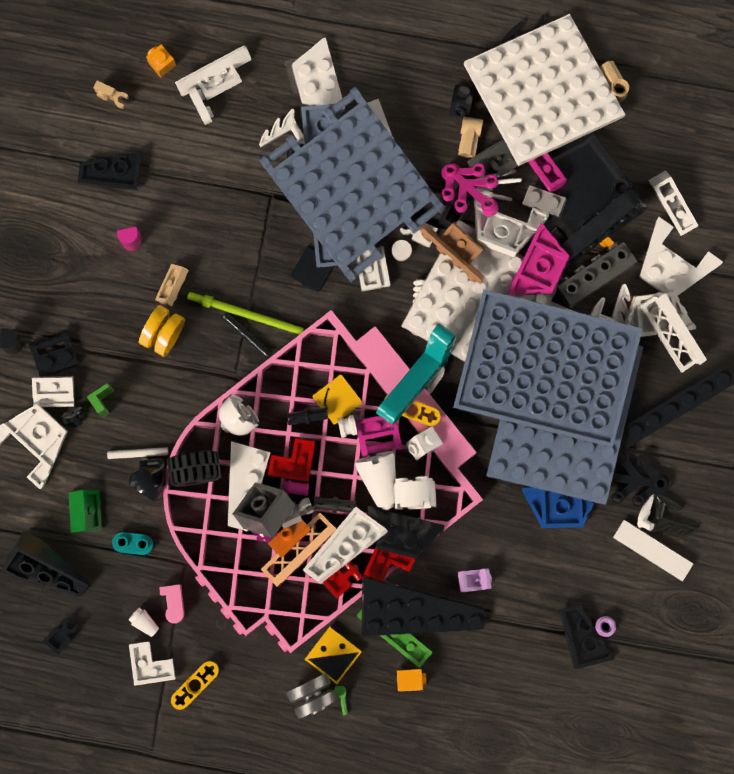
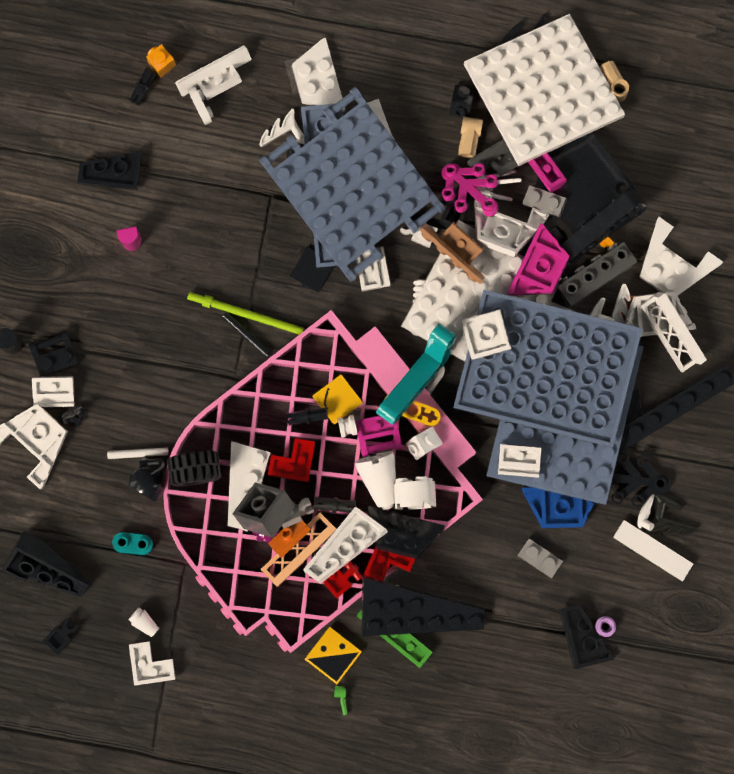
green panel [69,490,102,533] -> none
bright green panel [87,383,114,418] -> none
tan plate [93,81,129,109] -> none
yellow wheel [139,305,185,357] -> none
tan plate [155,264,189,306] -> none
bright pink leg [159,585,185,623] -> none
yellow beam [171,661,219,710] -> none
white cylinder [219,395,259,436] -> none
dark pink pin [283,479,309,496] -> none
flat silver wheel [286,673,339,719] -> none
white tile [392,240,412,261] -> none
light orange brick [397,669,426,691] -> none
lavender bracket [458,568,492,592] -> none
white slope [648,170,698,236] -> none
none -> black axle [128,67,156,106]
none -> white plate [461,310,511,360]
none -> white plate [498,444,541,478]
none -> light grey plate [517,539,563,578]

